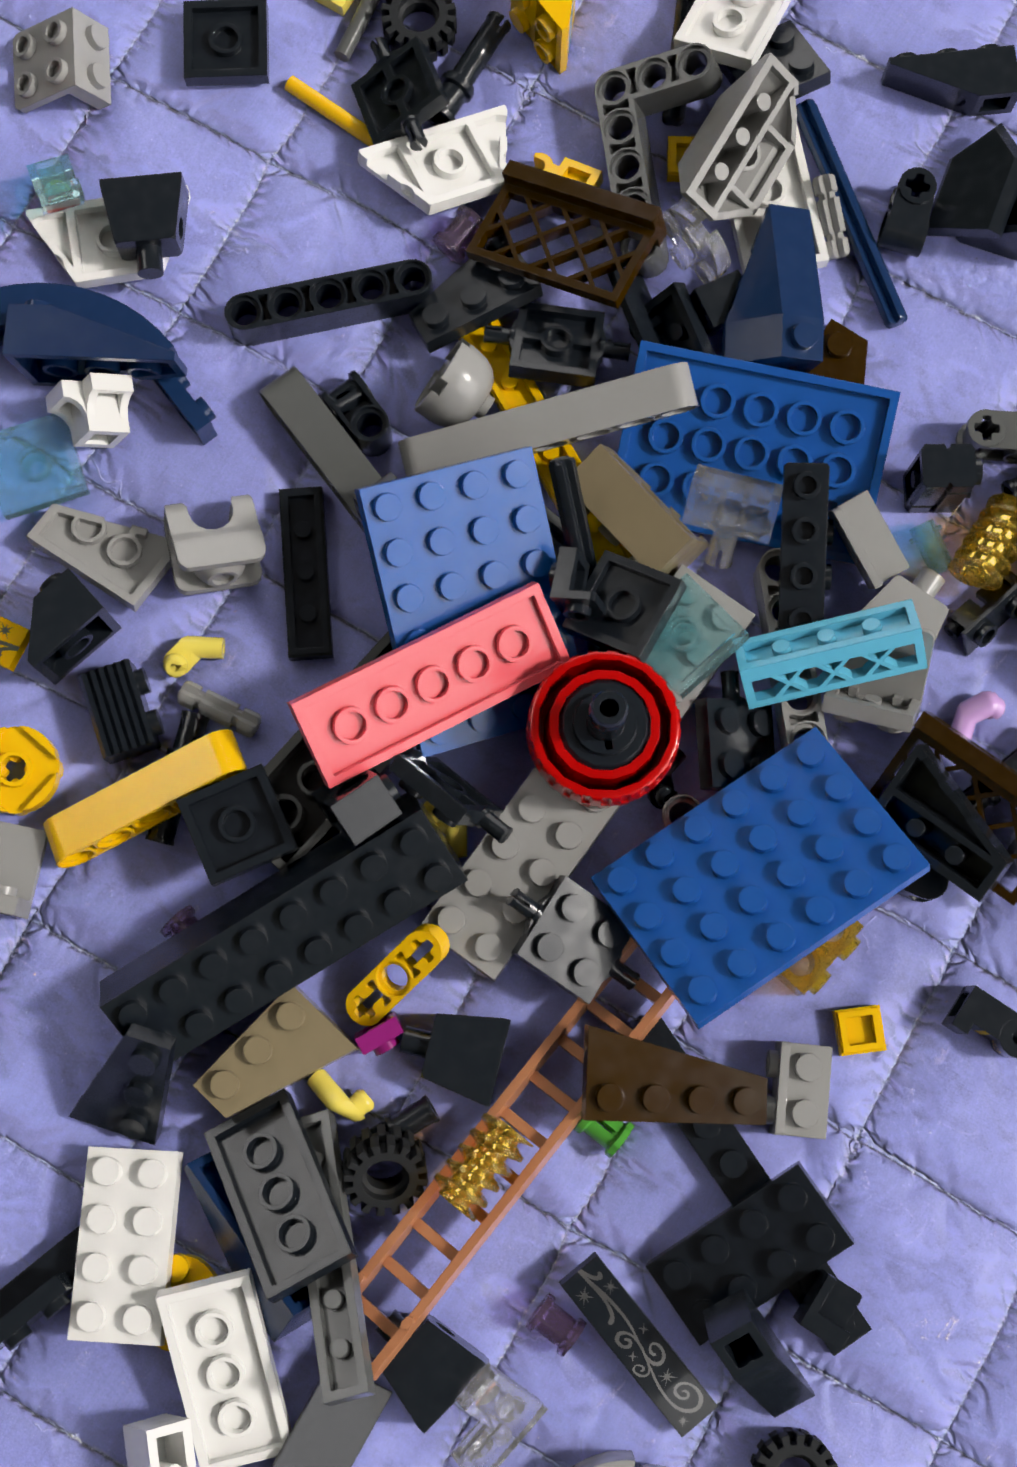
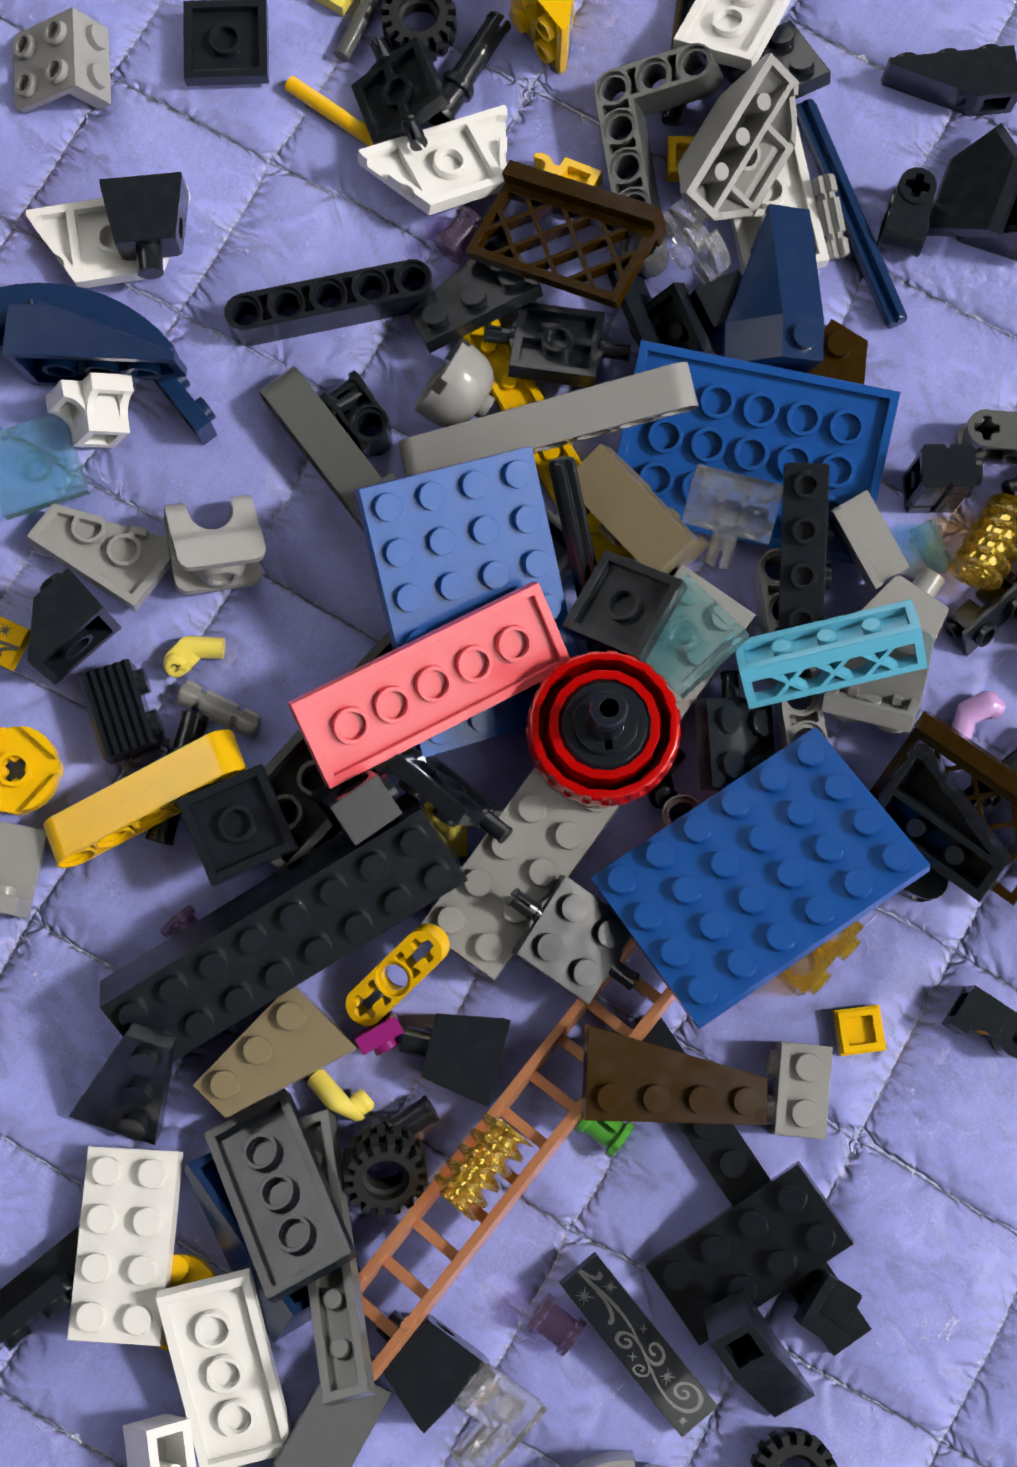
clear light blue slope [26,154,85,215] -> none
black tile [279,486,334,661] -> none
black bracket [549,546,607,621] -> none

